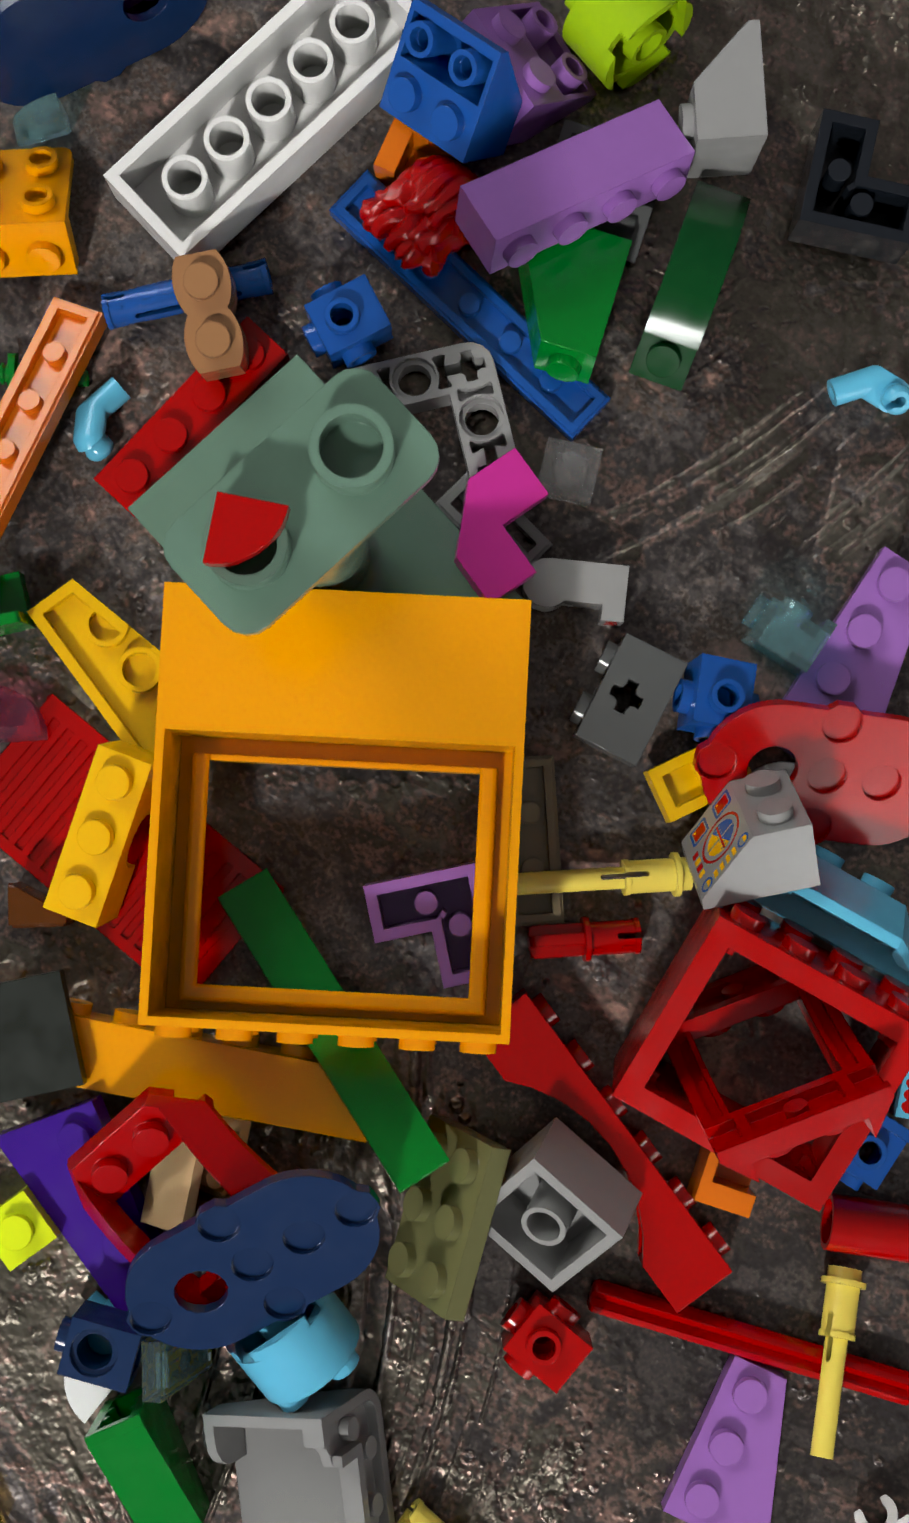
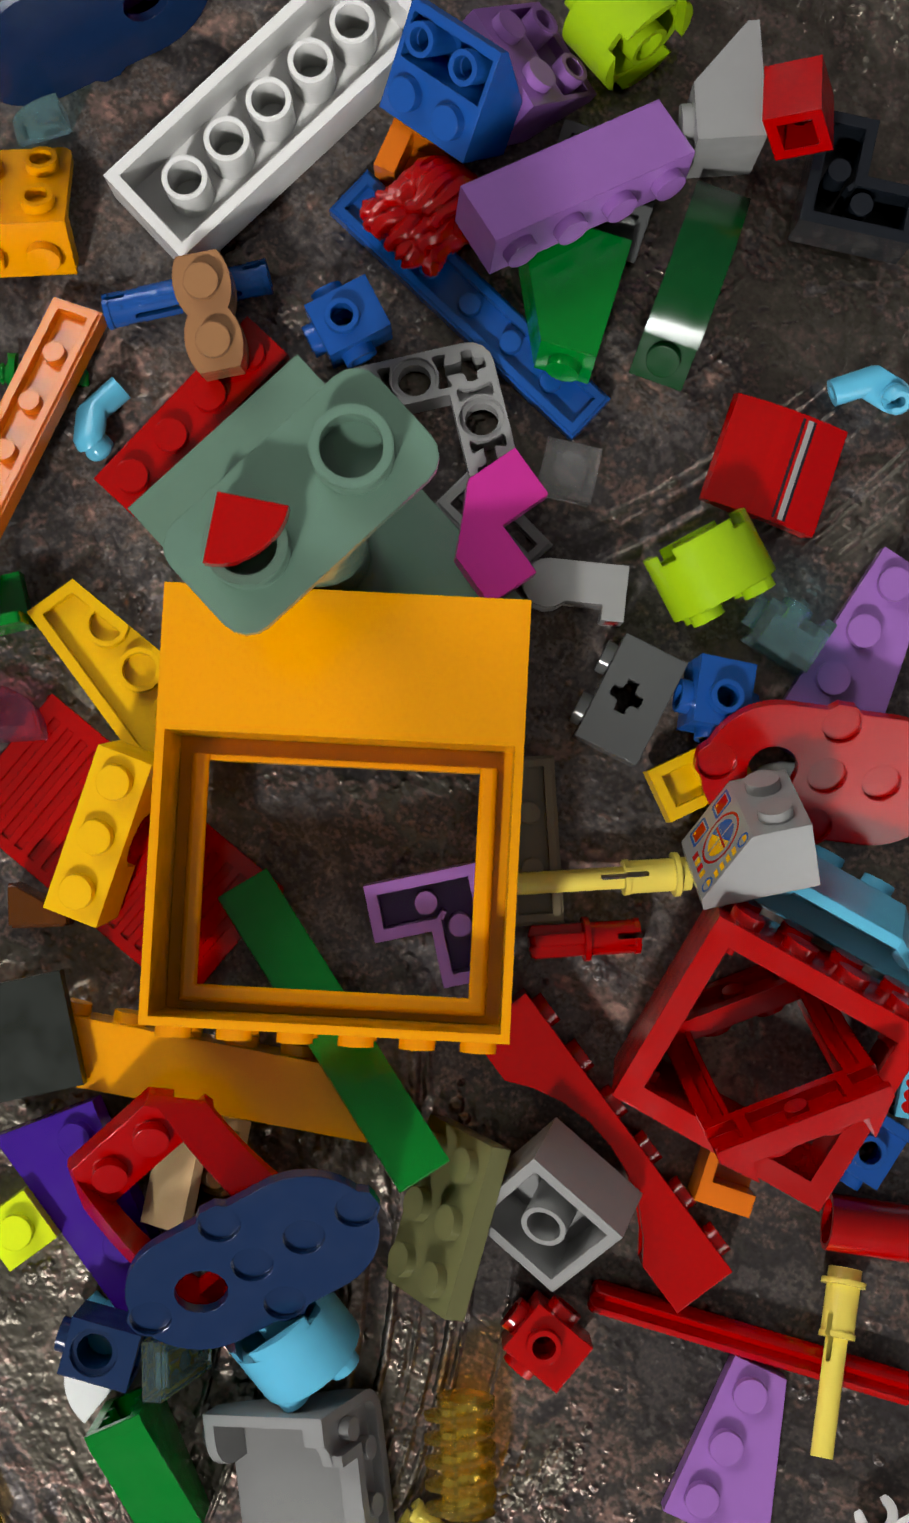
none -> clear yellow piece [424,1388,497,1522]
none -> lime brick [643,507,776,628]
none -> red slope [699,393,848,538]
none -> red brick [762,54,834,161]

